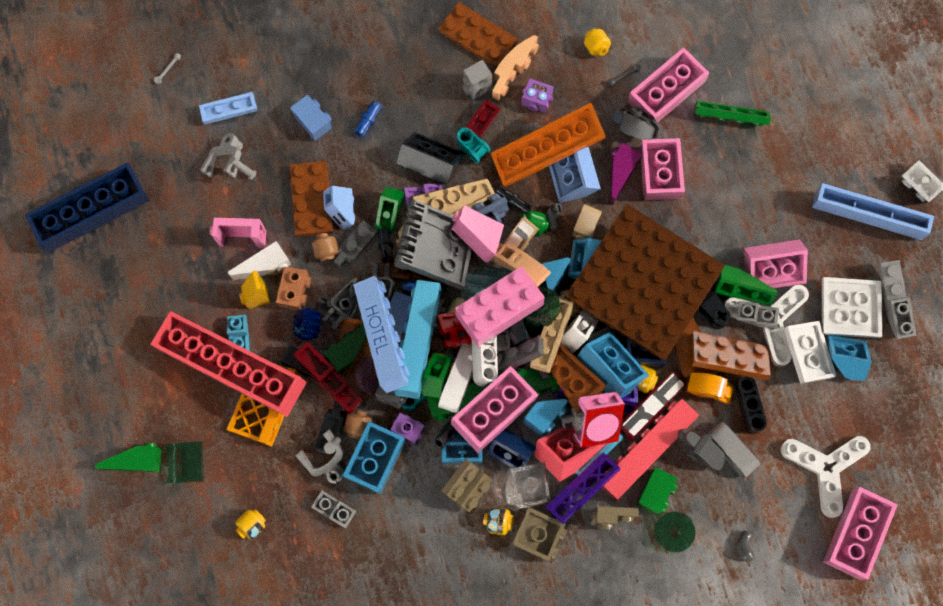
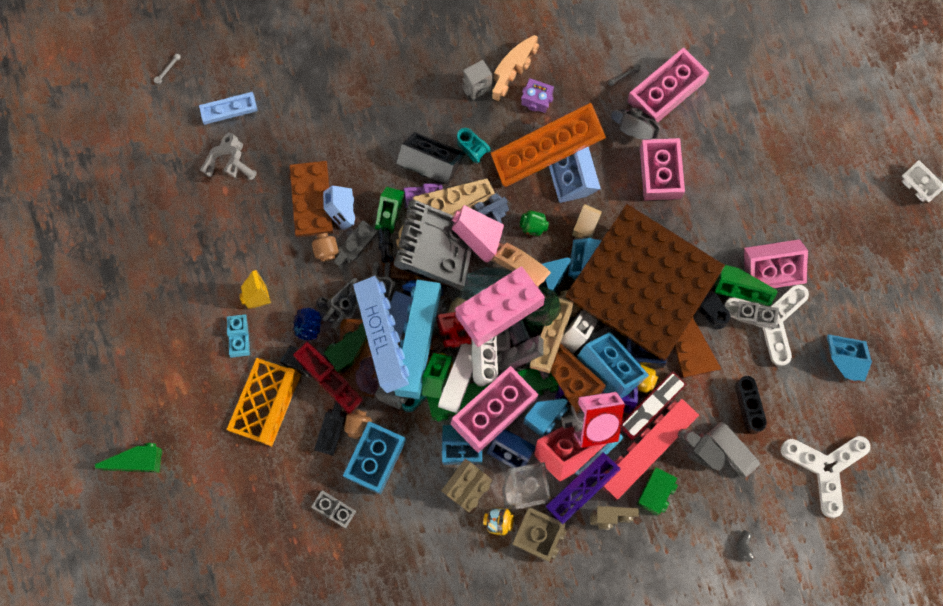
dark blue brick [25,162,150,253] -> none
coral brick [150,311,307,417] -> none
clear green plate [166,441,204,484] -> none
bright pink panel [210,218,266,249] -> none
white slope [228,241,291,280] -> none
yellow head [235,509,266,539] -> none
nougat brick [276,266,311,311] -> none
medium blue brick [290,95,332,141] -> none
light grey piece [295,429,345,483] -> none
blue pin [353,101,382,137] -> none
medium lavender head [390,413,425,446] -> none
black pin [433,416,456,449] -> none
dark orange plate [438,2,518,69] -> none
dark red plate [465,99,501,139] -> none
black pin [495,185,532,214] -> none
slope [504,217,539,251] -> none
dark grey arm [545,203,562,231] -> none
yellow head [584,29,611,56] -> none
magenta slope [610,142,642,205] -> none
clear green plate [654,512,695,553] -> none
light orange brick [687,373,734,404] -> none
plate [691,331,771,380] -> none
green plate [695,100,771,126] -> none
white plate [783,321,836,384] -> none
light blue brick [812,183,934,240] -> none
white plate [822,277,882,339] -> none
bright pink brick [823,487,897,580] -> none
light grey slope [878,260,917,339] -> none

